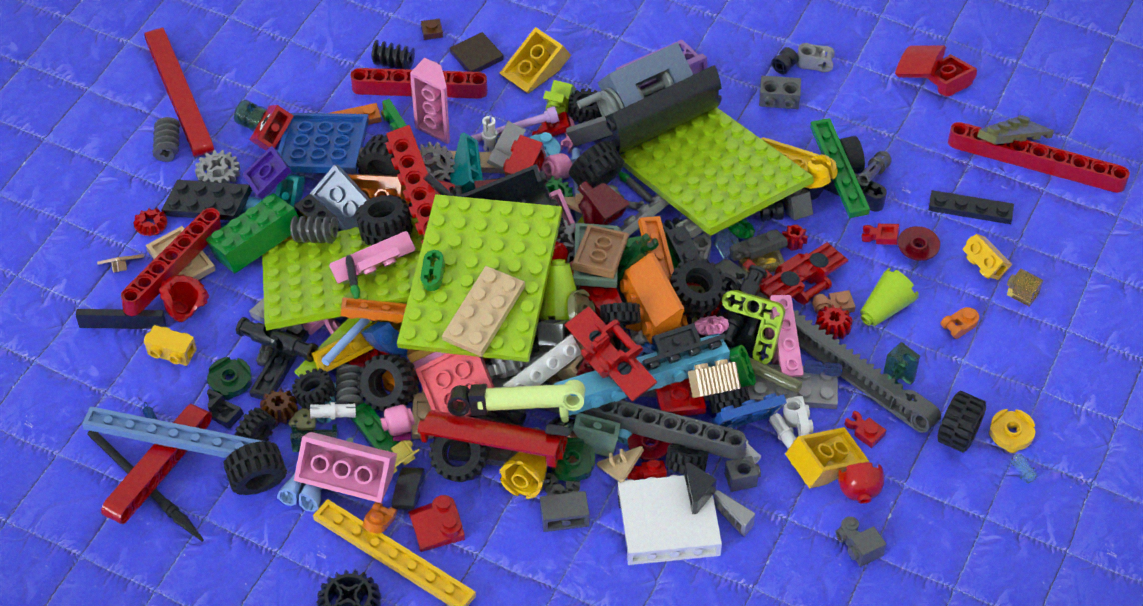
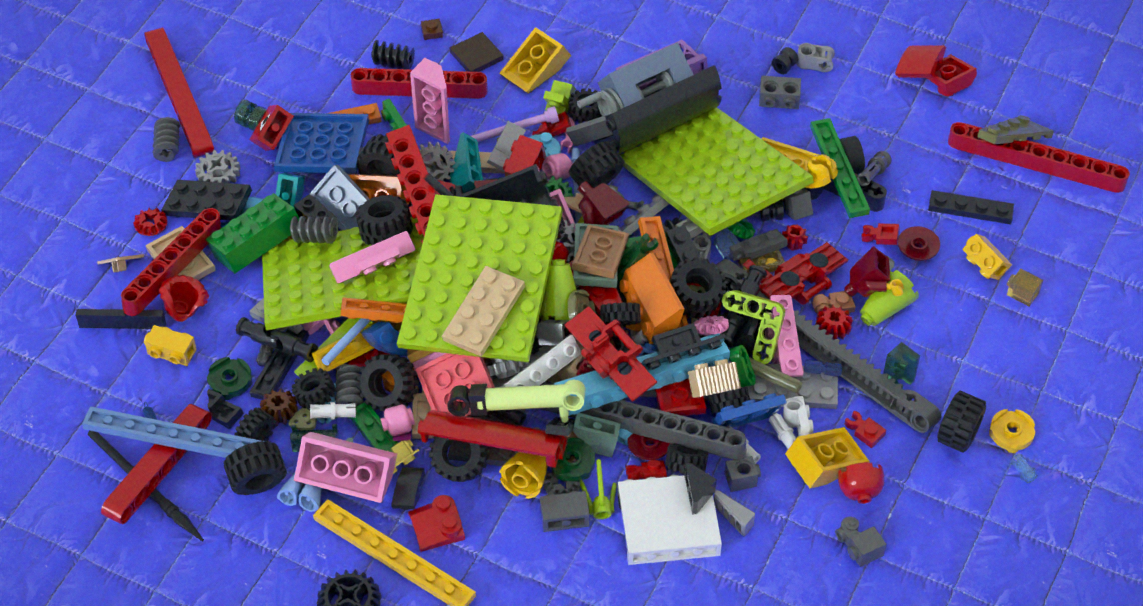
dark purple plate [242,146,292,200] -> none
black piece [346,255,360,299] -> none
orange plate [363,502,398,533] -> none
green beam [421,250,445,291] -> none
white pin [481,116,498,152] -> none
tan piece [597,446,644,483] -> none
dark grey piece [618,171,653,203] -> none
orange plate [940,307,979,339] -> none
none -> lime plant [580,459,617,519]
none -> dark red torso [844,246,904,297]

